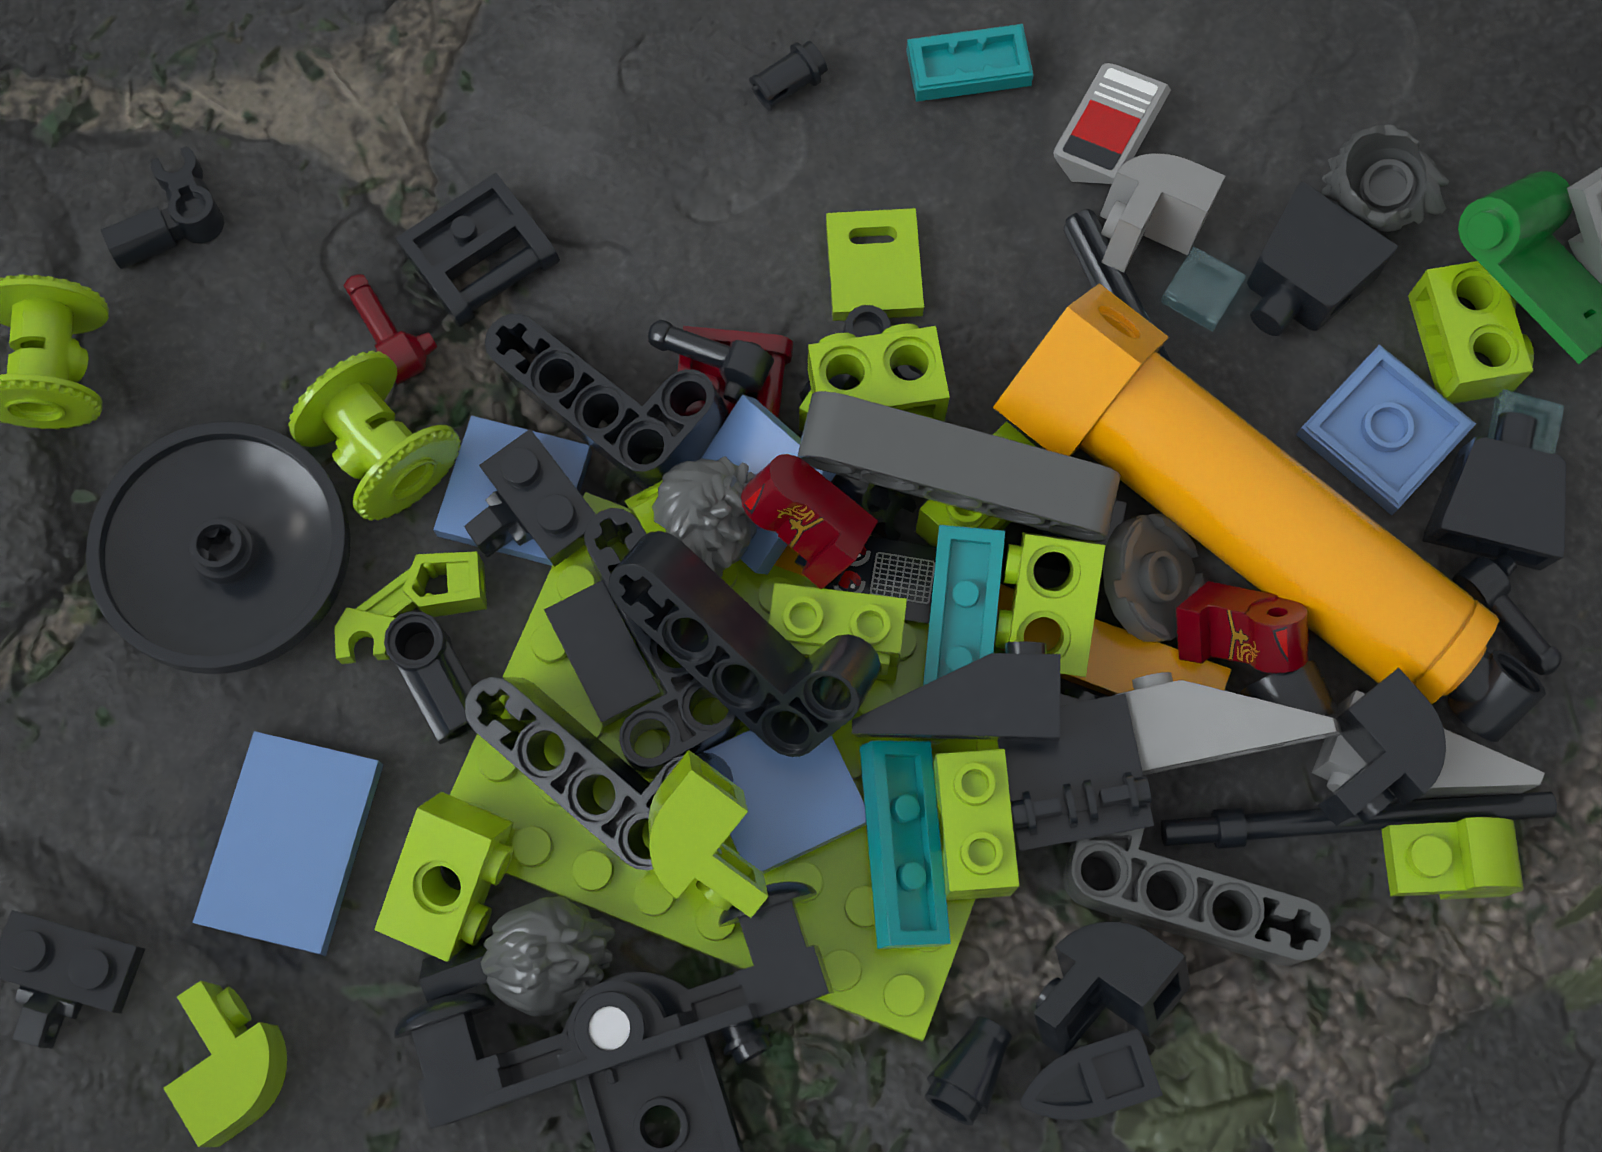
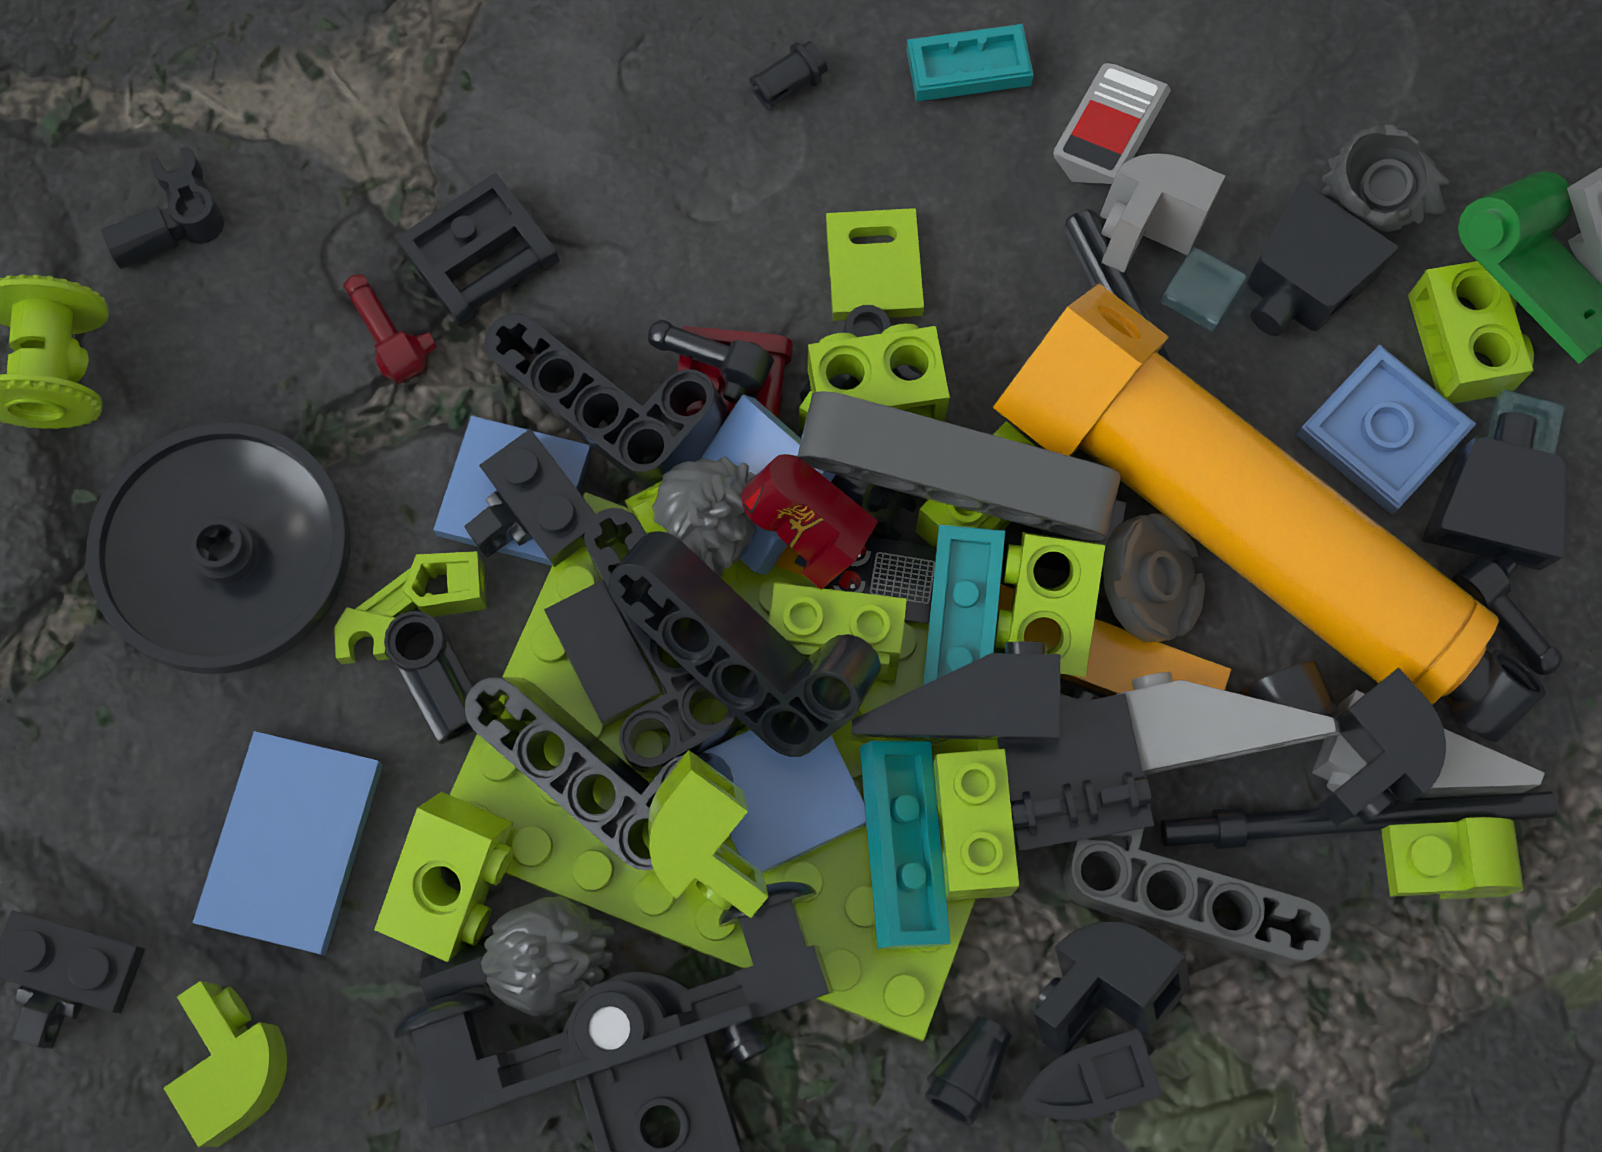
lime hose [288,351,461,521] -> none
dark red leg [1176,581,1309,673] -> none

